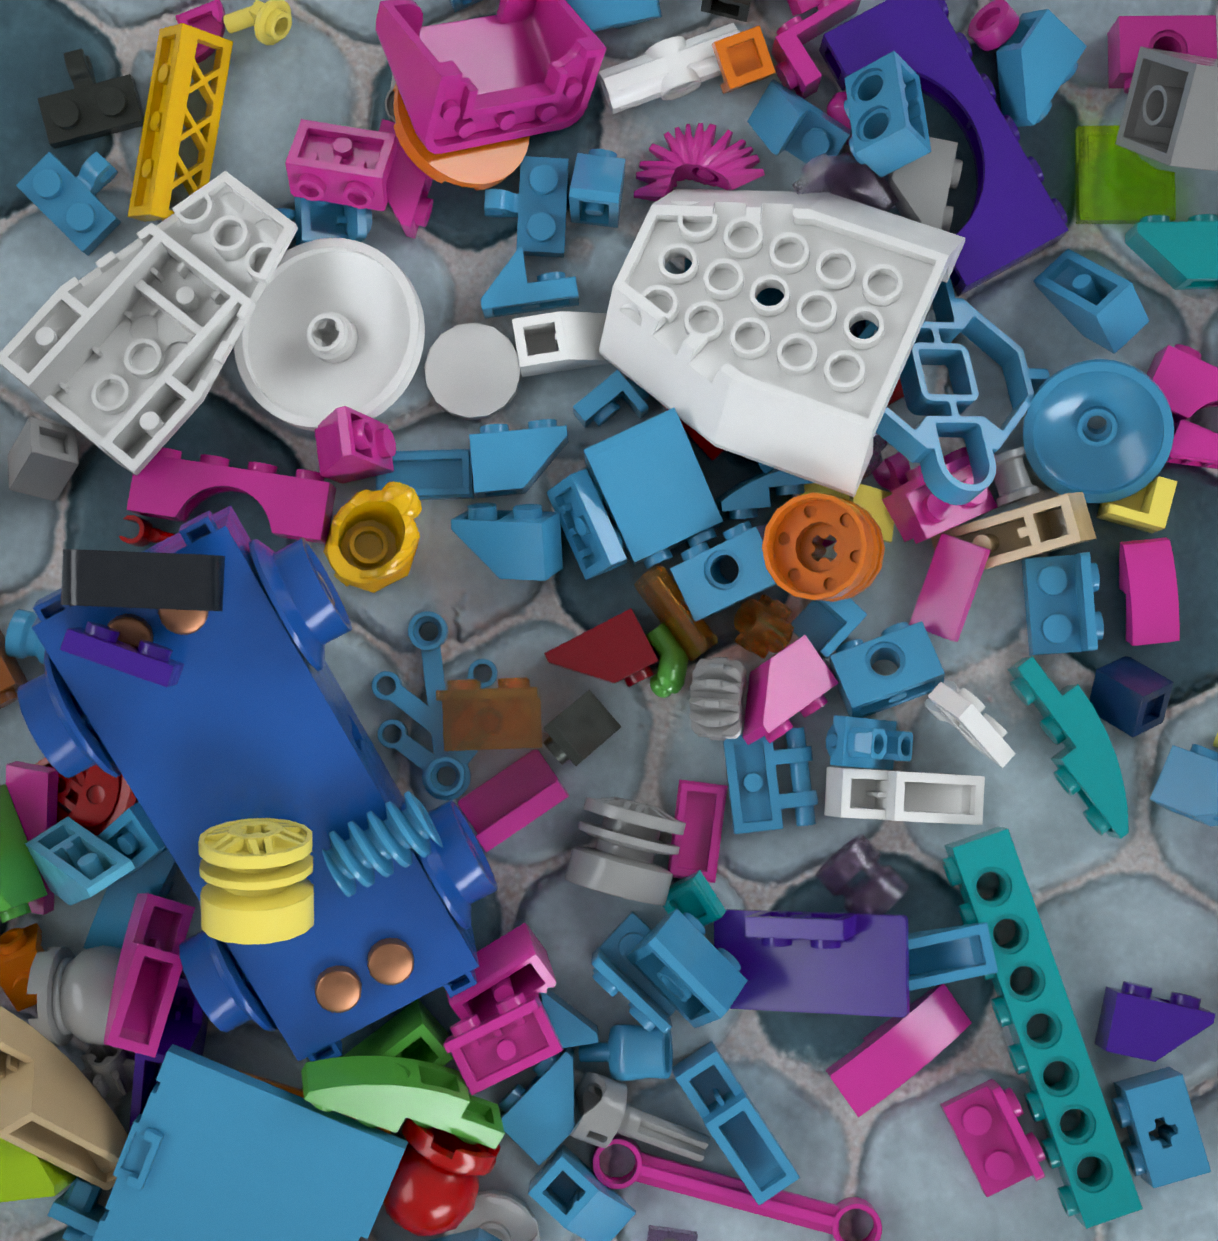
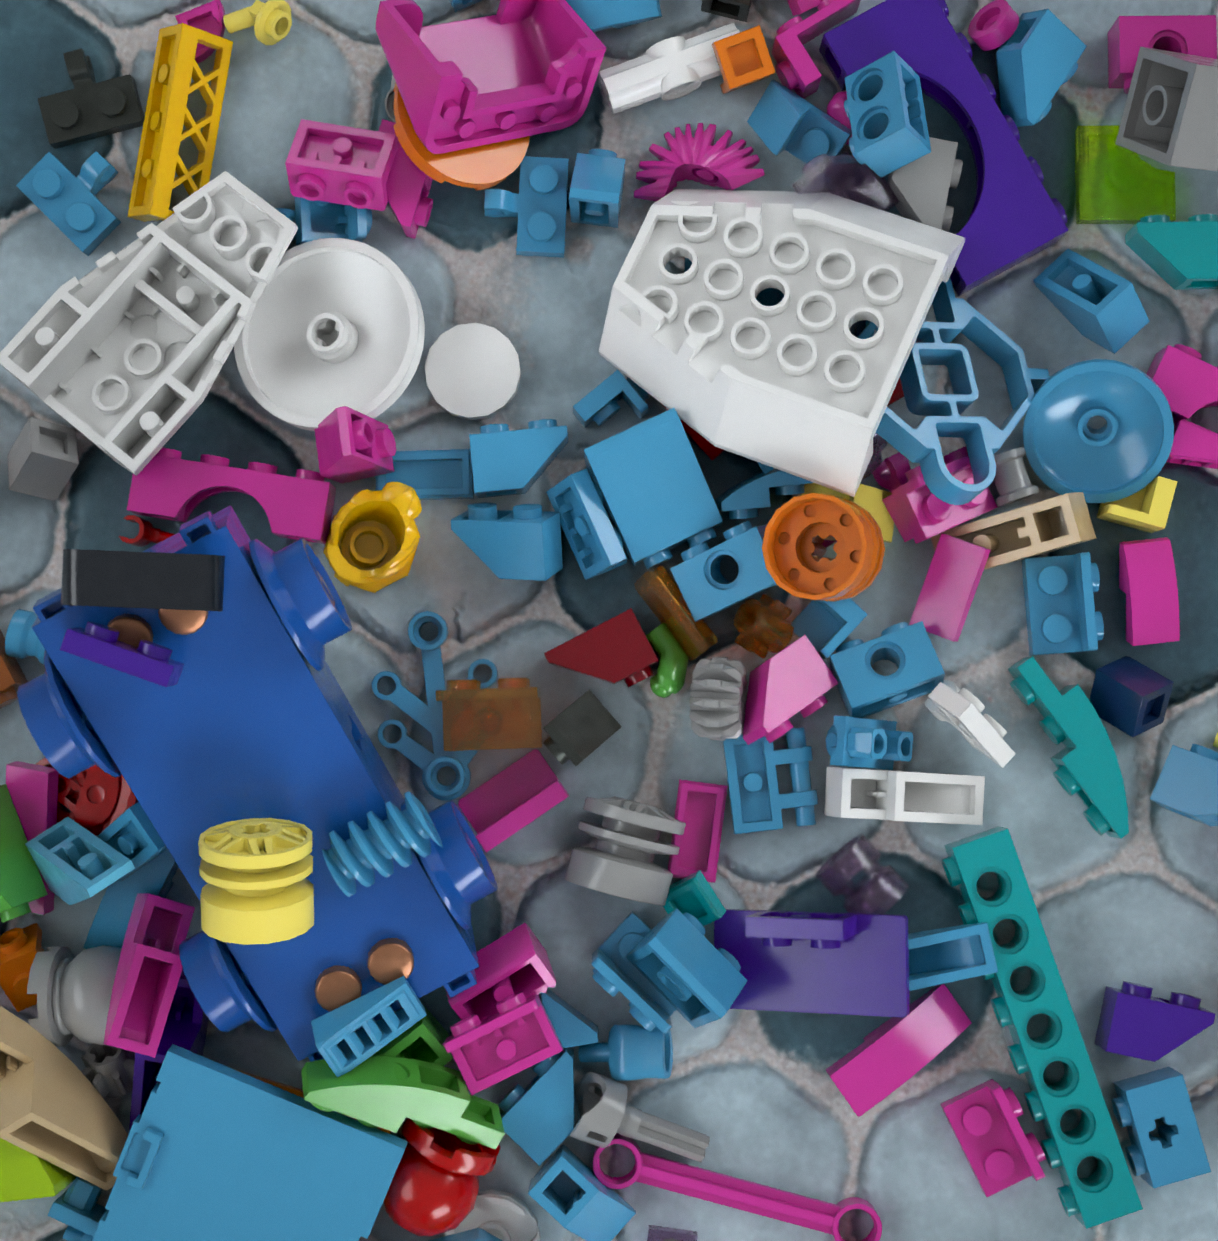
dark azure slope [480,246,579,319] -> none
white slope [512,311,610,377] -> none
dark azure slope [672,1041,800,1205] -> none
none -> dark azure slope [311,976,427,1077]

